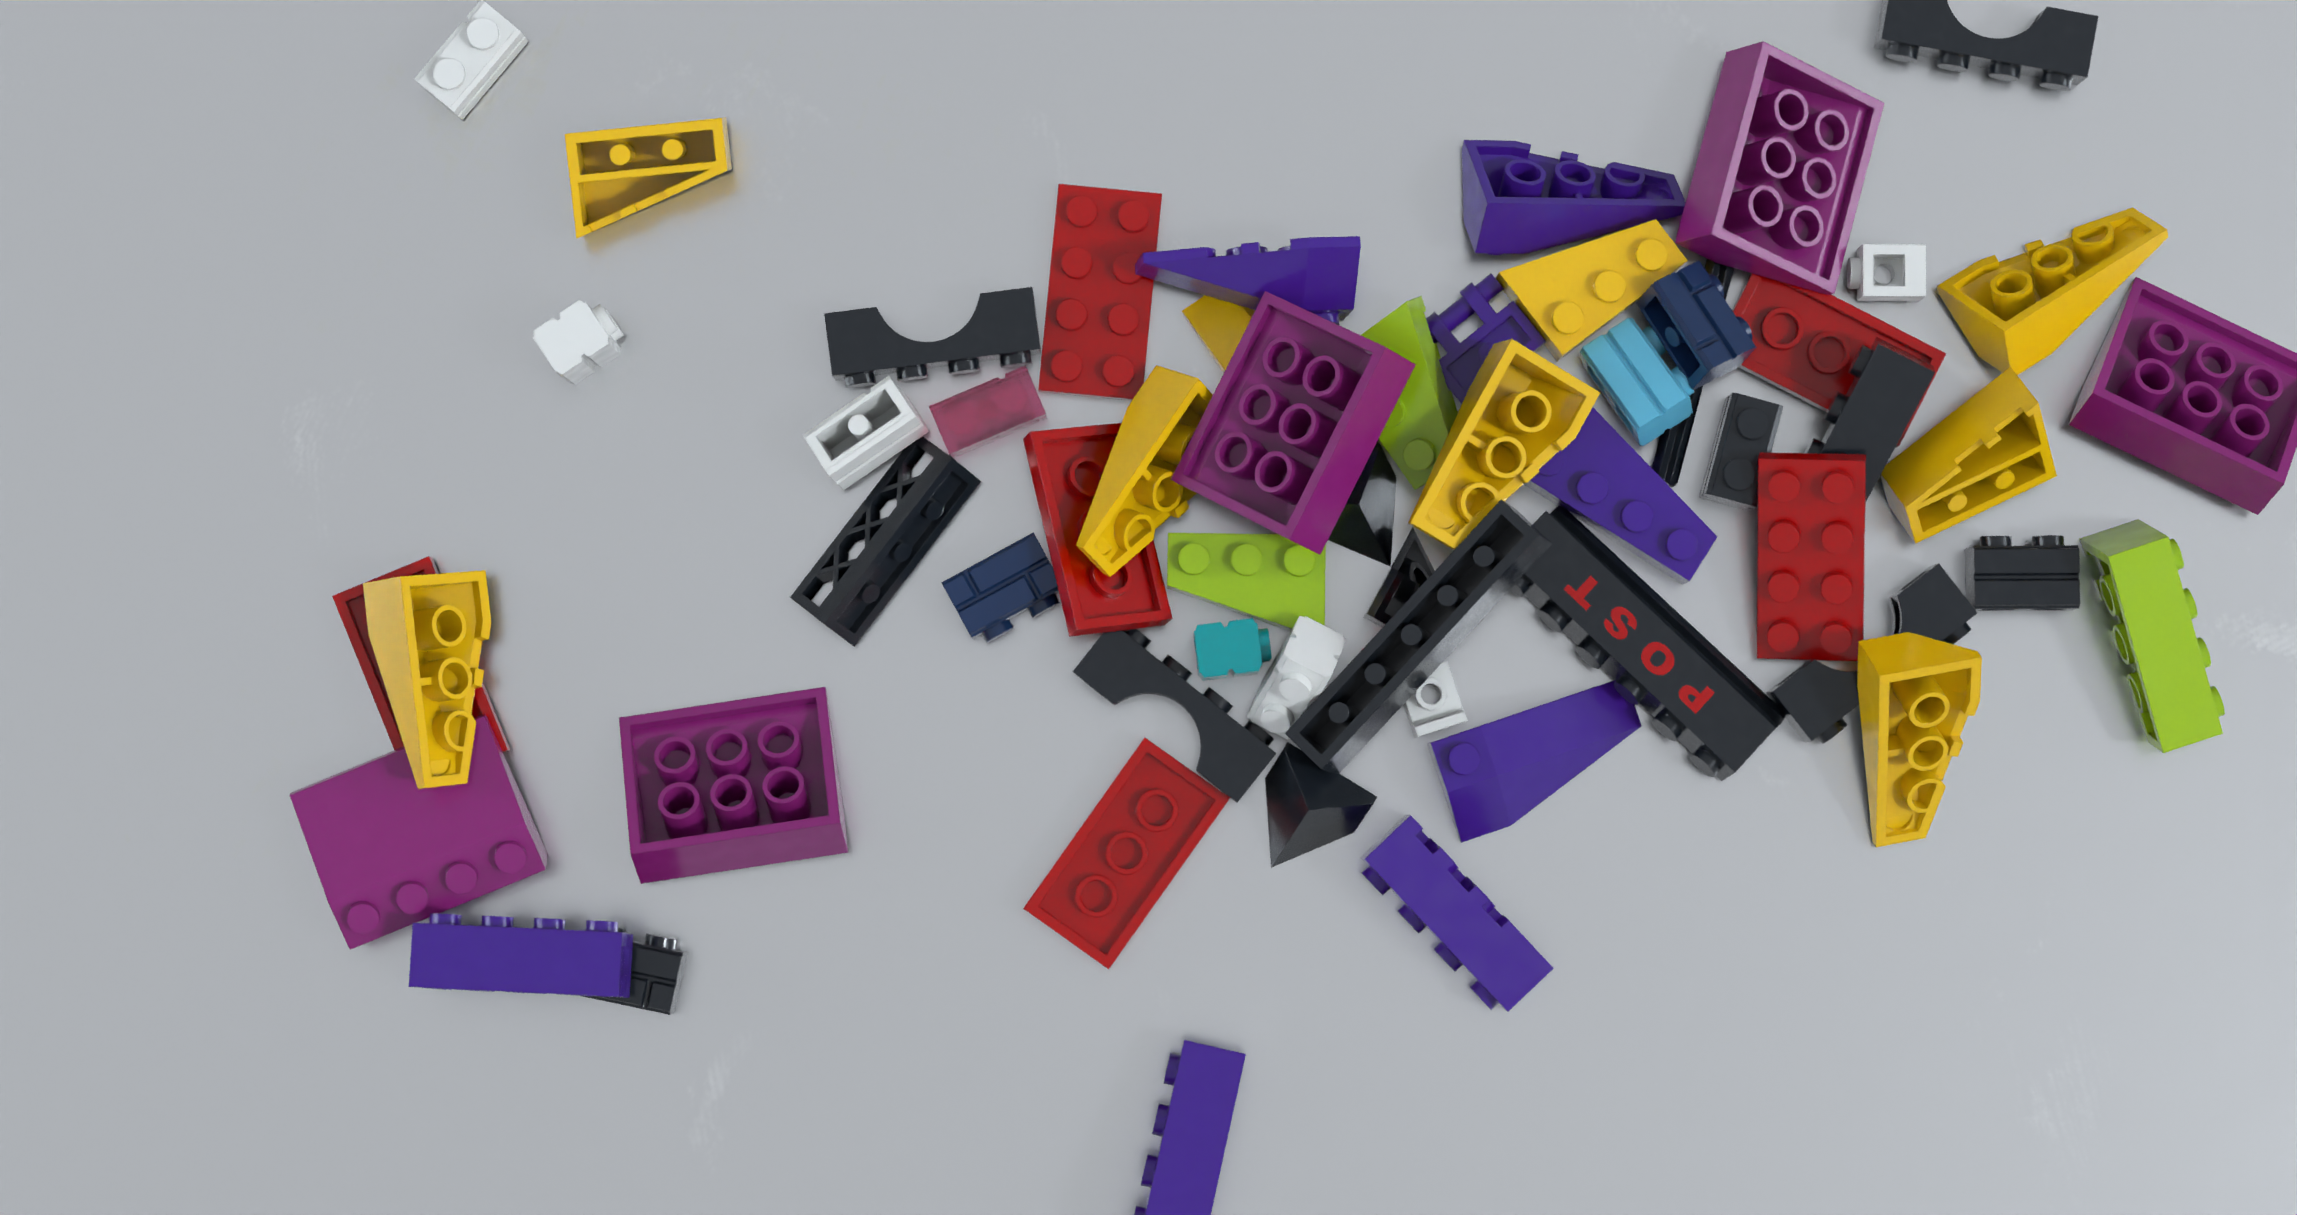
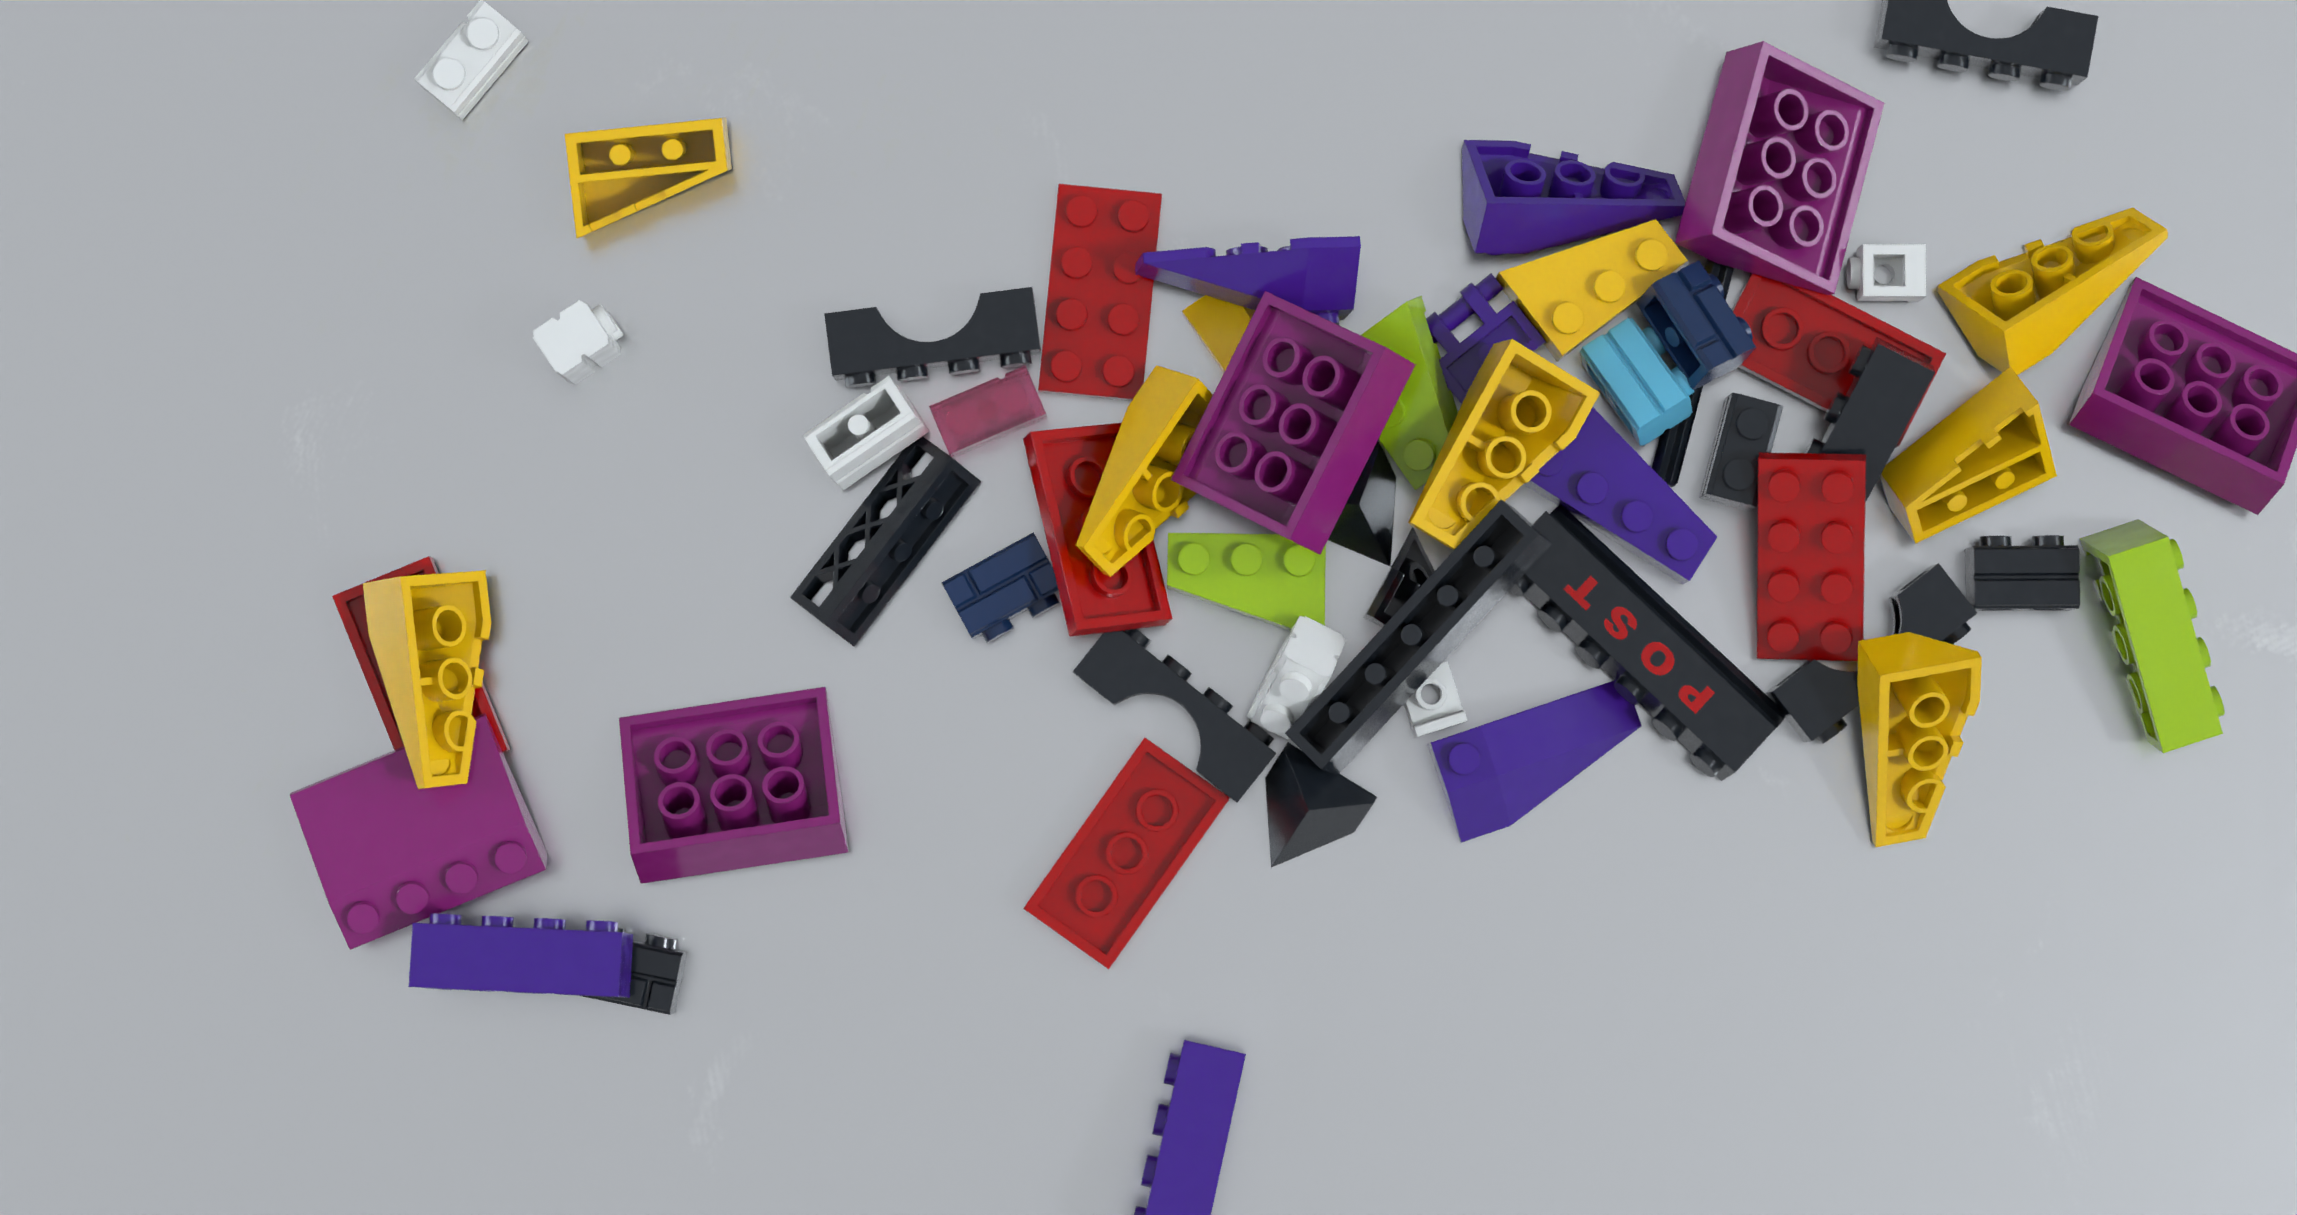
teal brick [1193,618,1272,681] -> none
dark purple wedge [1361,815,1554,1012] -> none

